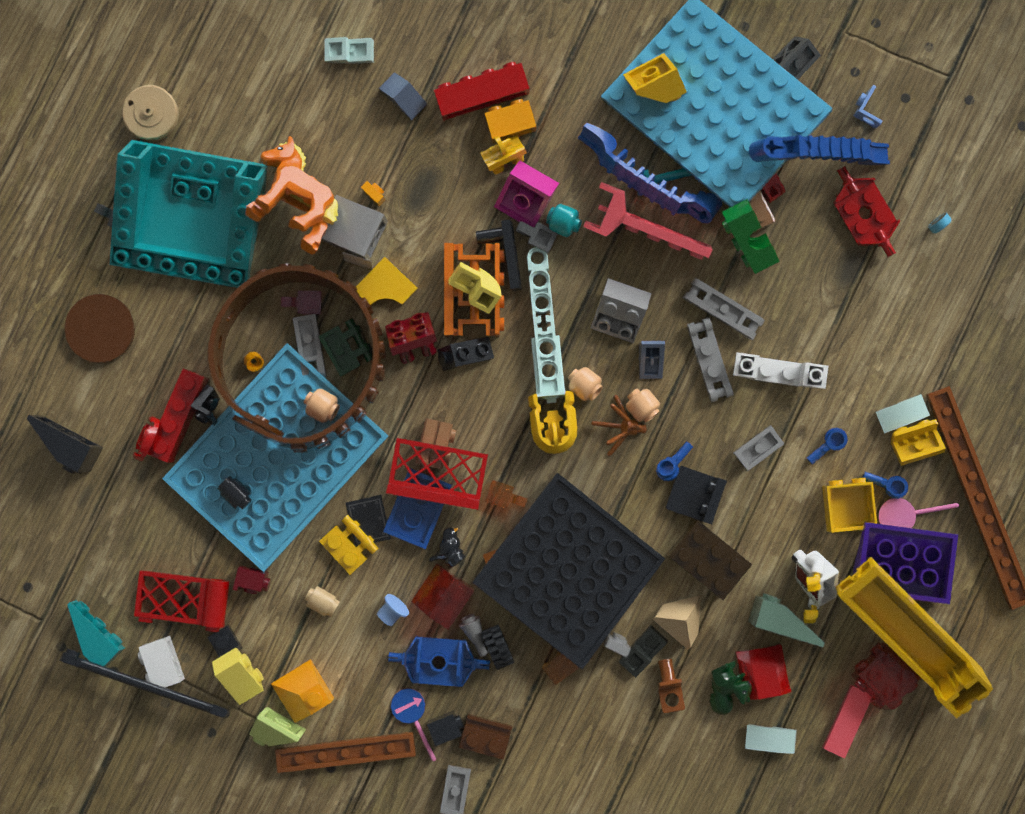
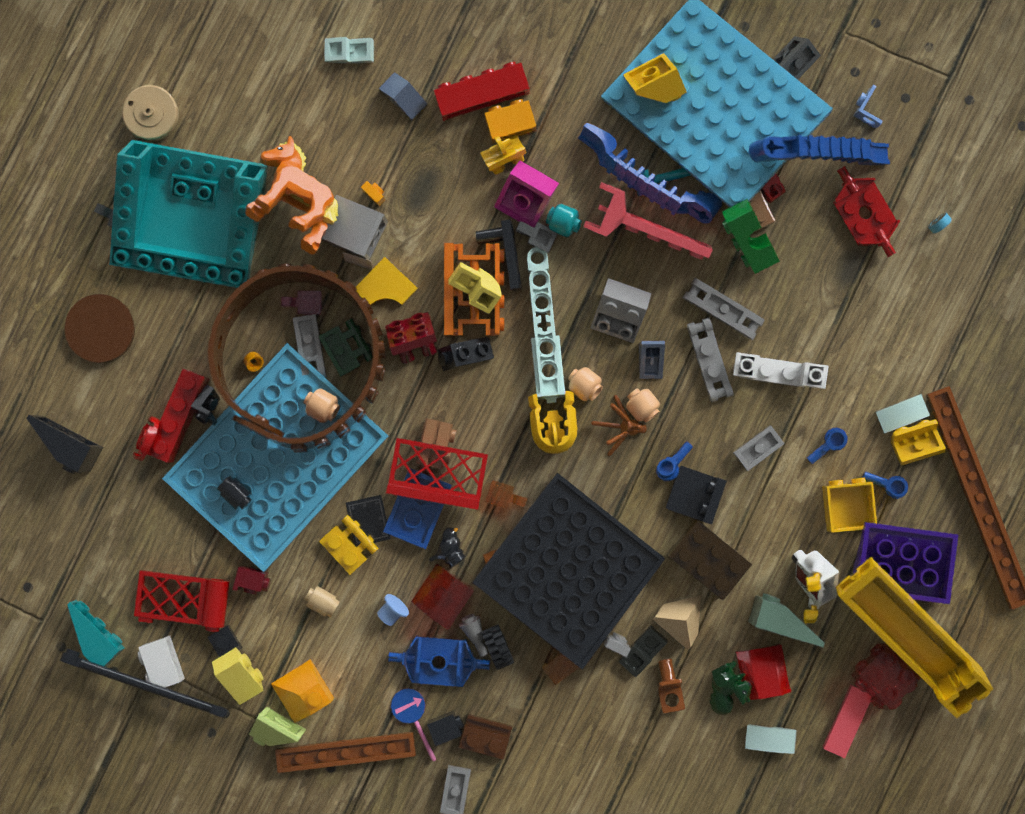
bright pink piece [878,498,959,528] -> none

